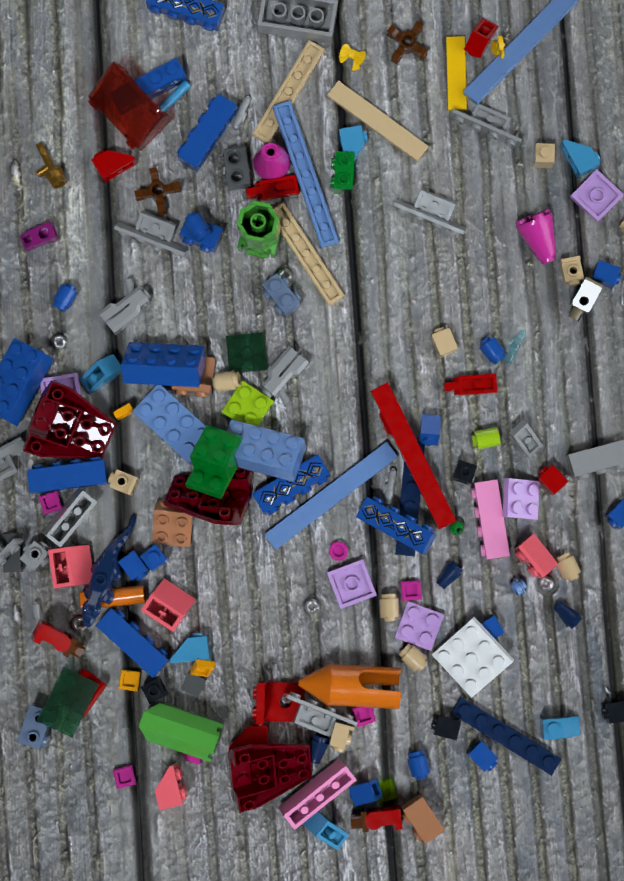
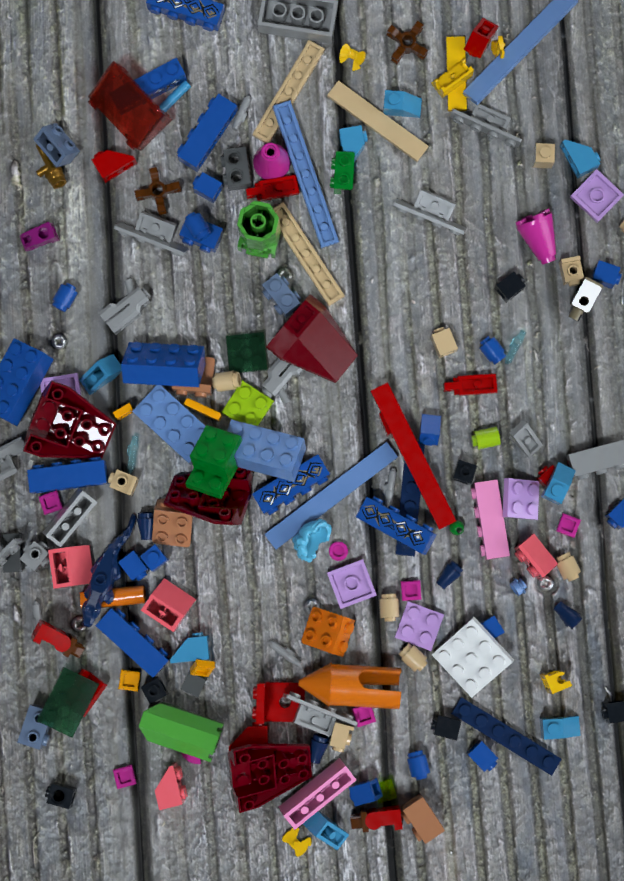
none -> sand blue brick [33,123,80,167]
none -> black brick [45,782,77,809]
none -> clear light blue piece [127,436,138,473]
none -> dark blue cone [136,512,154,540]
none -> light orange tile [184,398,222,422]
none -> blue brick [192,172,223,203]
none -> dark red wedge [266,294,358,383]
none -> light grey piece [269,640,301,667]
none -> yellow piece [282,828,311,857]
none -> medium azure hair [292,519,332,563]
none -> orange bracket [301,607,355,657]
none -> dark azure slope [383,90,422,118]
none -> yellow hinge [431,59,474,98]
none -> black brick [494,271,526,303]
none -> yellow hinge [539,670,572,694]
none -> dark azure slope [541,462,576,505]
none -> dark pink tile [556,513,581,538]

